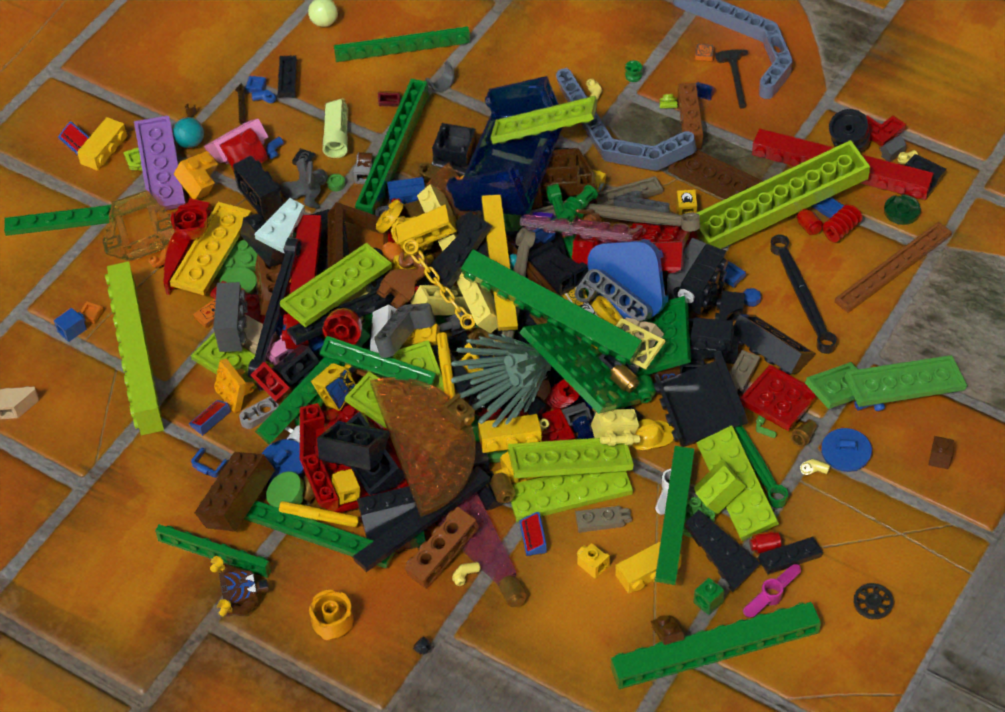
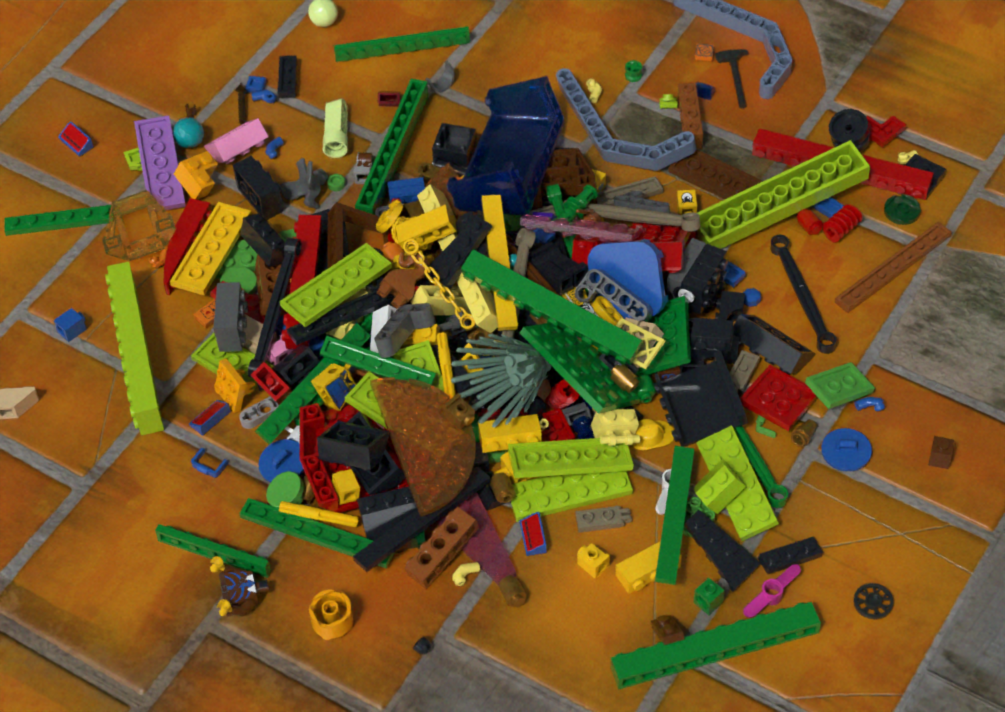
yellow brick [77,117,127,171] -> none
orange tile [80,301,104,324] -> none
red cylinder [170,203,208,240] -> none
reddish brown brick [194,452,275,532] -> none
red slope [219,128,268,171] -> none
light aqua wing [255,198,305,253] -> none
black tile [292,148,316,167] -> none
red cylinder [322,308,363,345] -> none
lime plate [491,96,598,144] -> none
red brick [749,531,781,554] -> none
light yellow arm [800,459,830,475] -> none
bright green plate [844,355,967,407] -> none
dark grey piece [879,135,906,162] -> none

